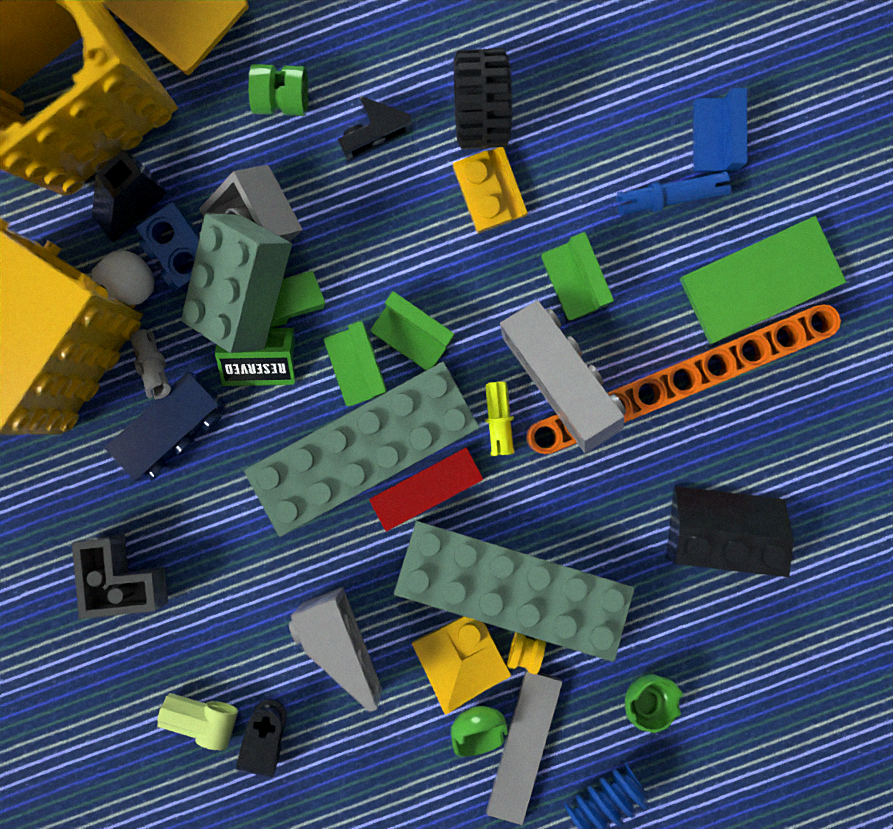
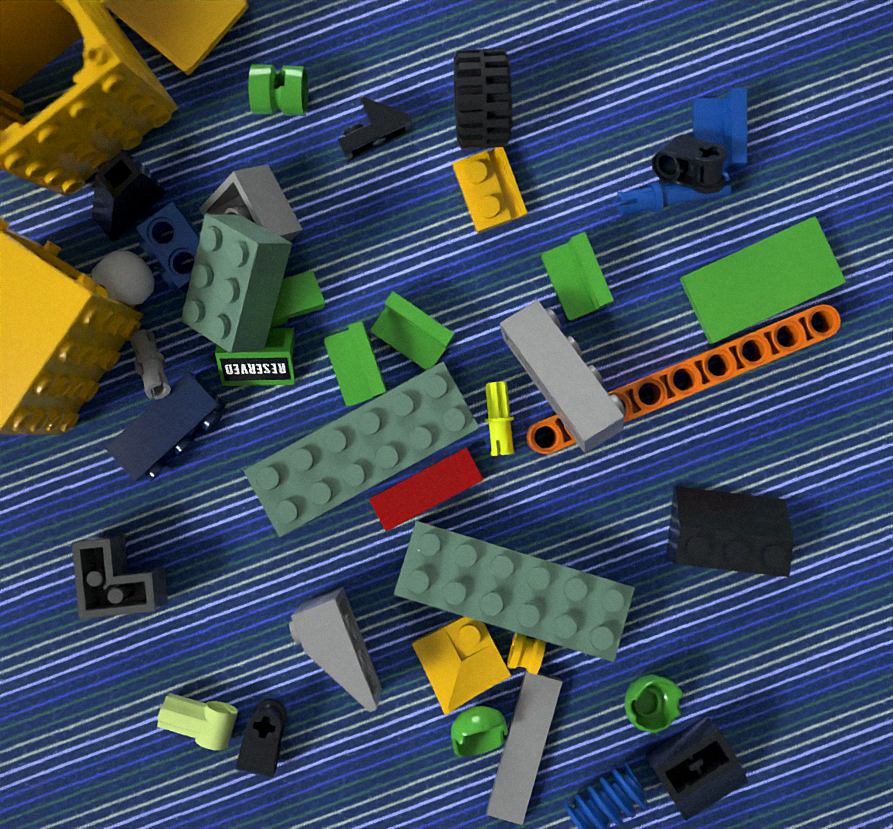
none -> black slope [645,716,749,821]
none -> black piece [651,134,727,194]

